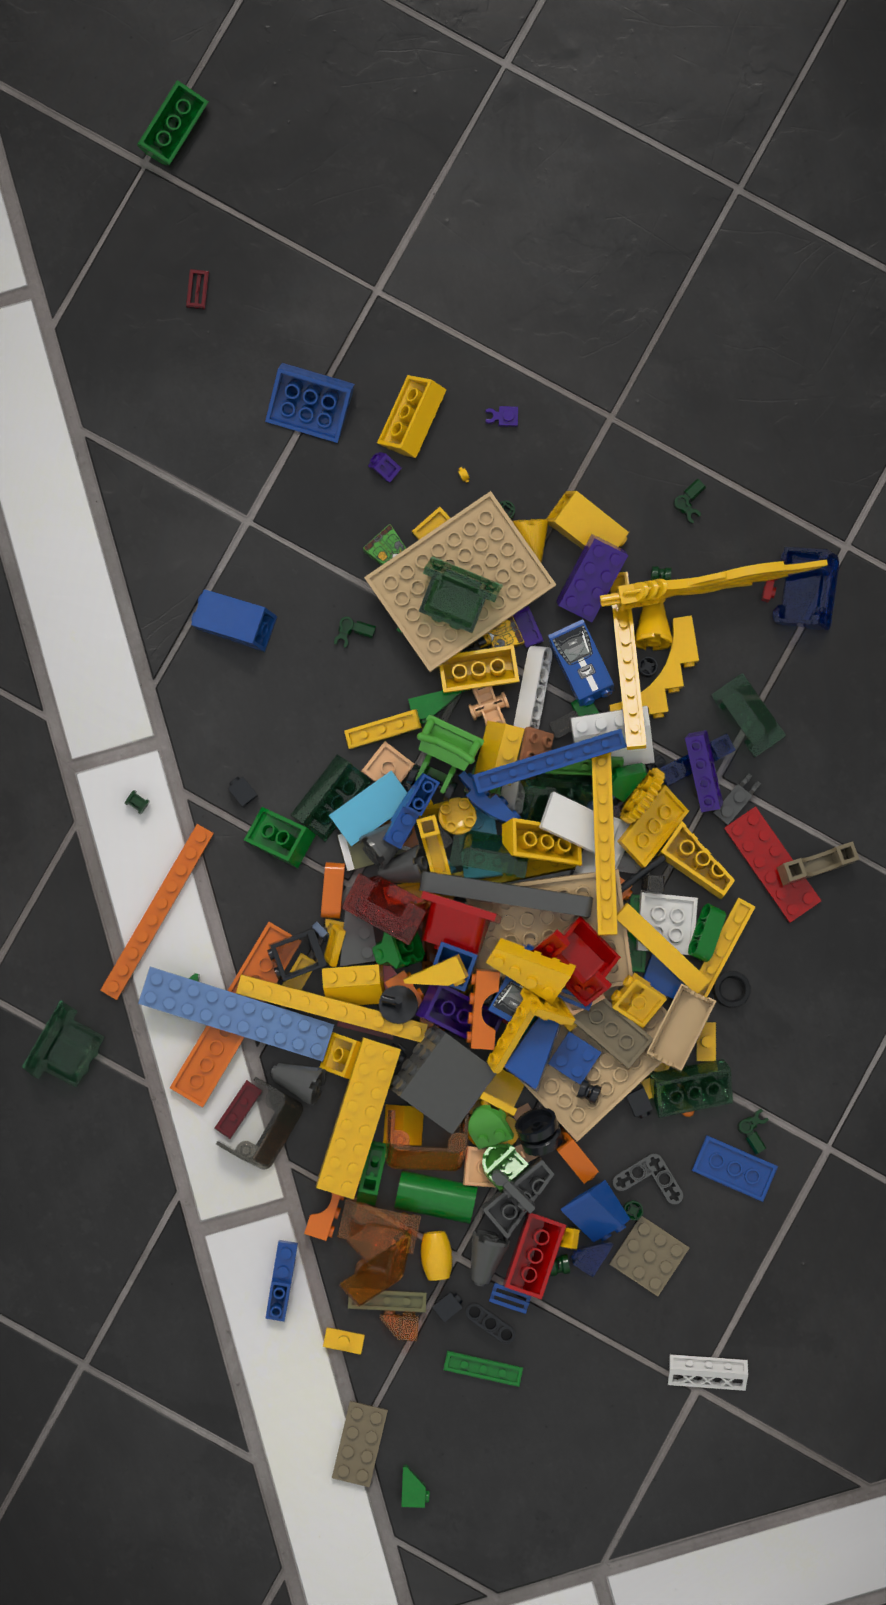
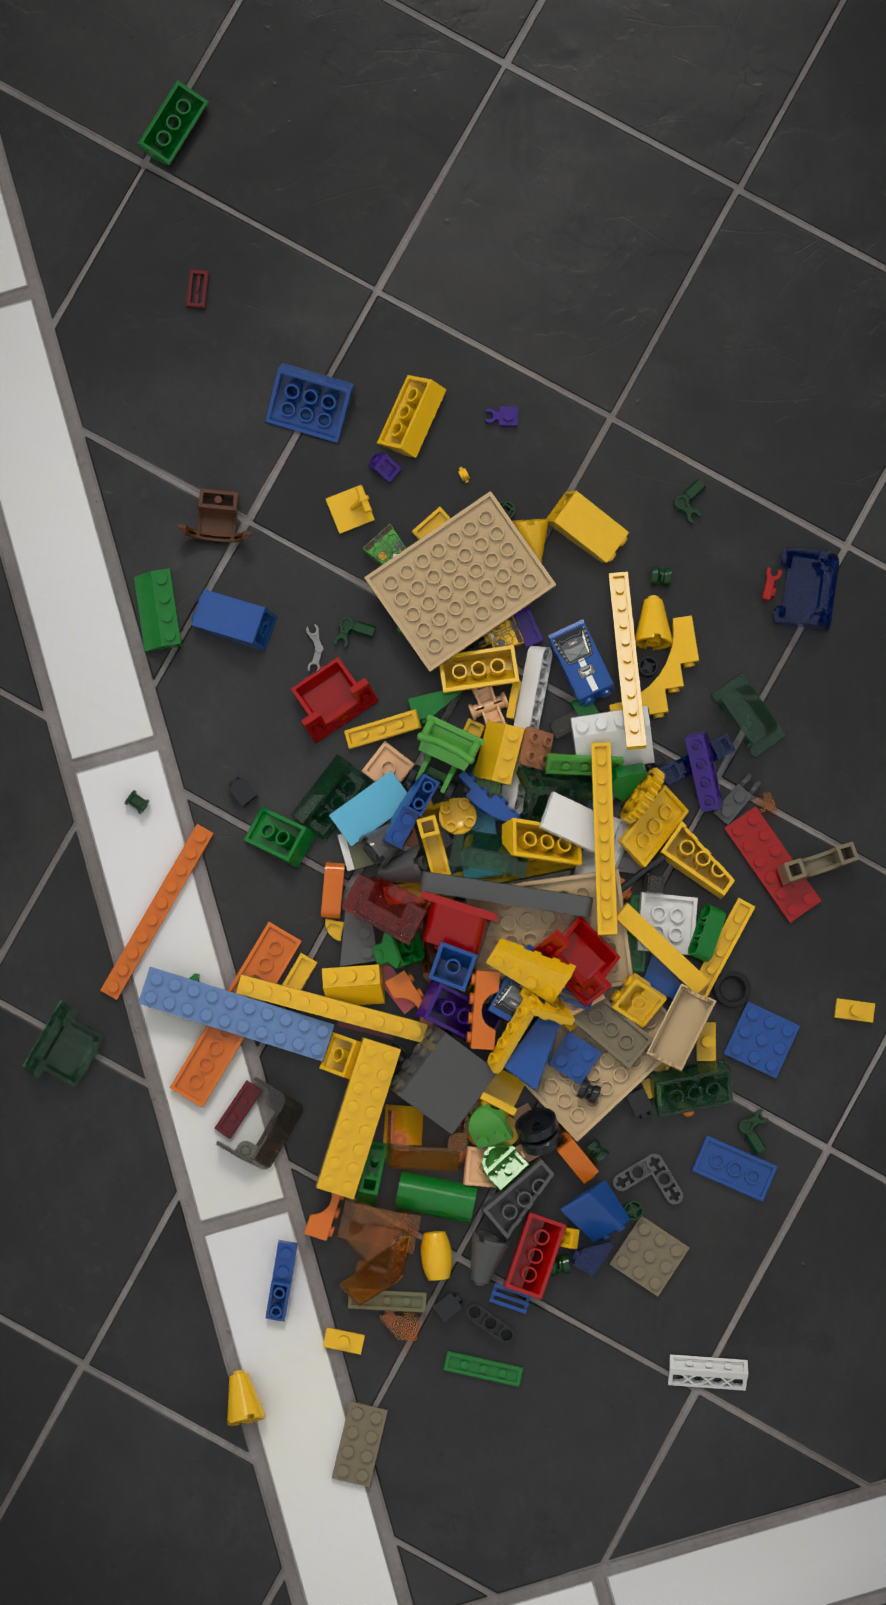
black window [267,928,327,982] -> none
dark grey cone [270,1063,327,1105] -> none
sand blue tile [312,921,329,942] -> none
yellow tile [324,923,346,967] -> none
black shield [379,985,418,1024] -> none
green slope [401,1465,429,1508] -> none
yellow slope [403,954,468,986] -> none
clear green windscreen [419,557,503,633] -> none
blue plate [473,729,626,794] -> none
dark grey hinge [491,1169,535,1214] -> none
dark purple brick [556,534,628,622] -> none
yellow piece [599,560,828,610] -> none
none -> green slope [134,568,183,652]
none -> reddish brown piece [177,488,253,543]
none -> yellow cone [227,1370,266,1426]
none -> red windscreen [291,657,379,744]
none -> light grey piece [306,624,324,672]
none -> yellow plate [326,485,375,534]
none -> yellow tile [463,718,486,738]
none -> yellow tile [506,681,522,721]
none -> clear green wheel [583,1138,610,1165]
none -> blue plate [723,1001,800,1078]
none -> clear orange tile [755,791,778,812]
none -> yellow tile [834,998,875,1023]

